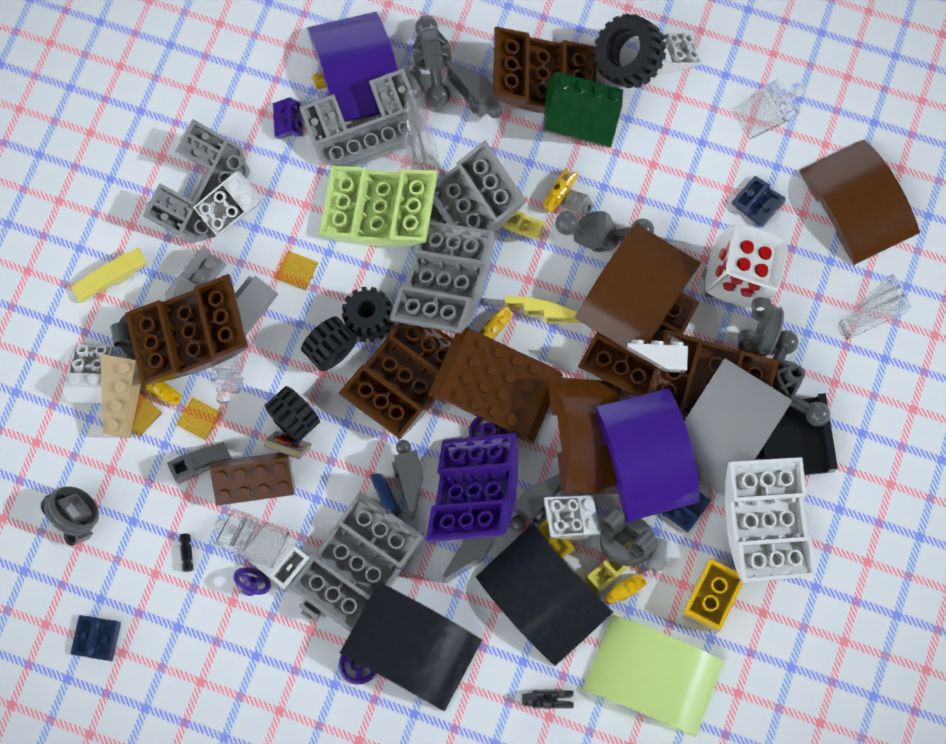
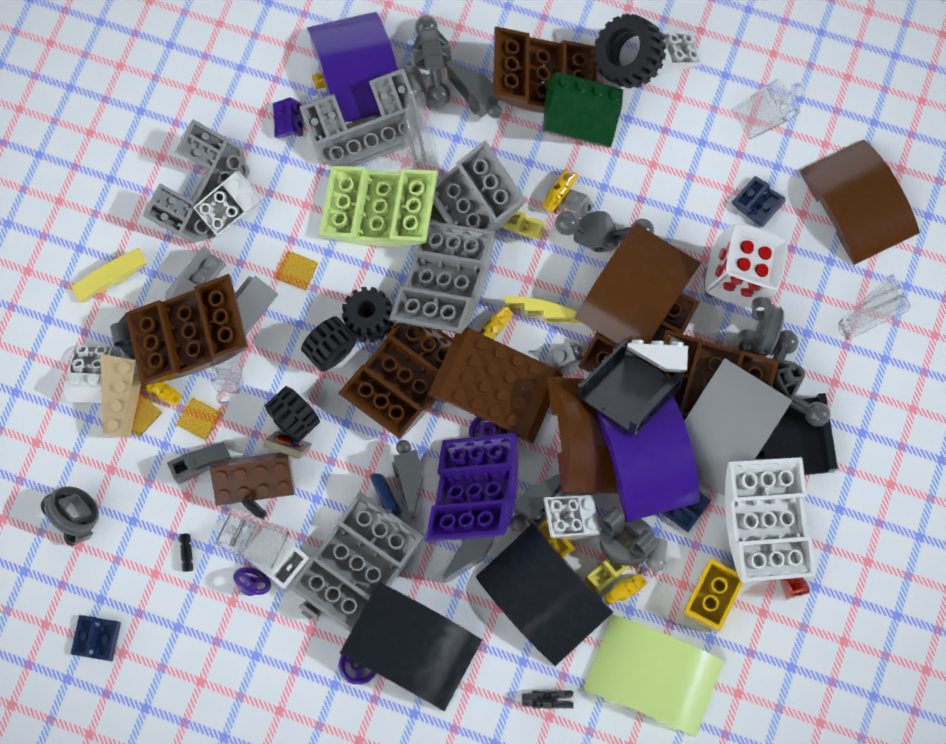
none -> black axle [242,496,267,520]
none -> light grey bracket [550,342,583,369]
none -> black panel [577,339,683,436]
none -> clear red slope [780,577,810,601]

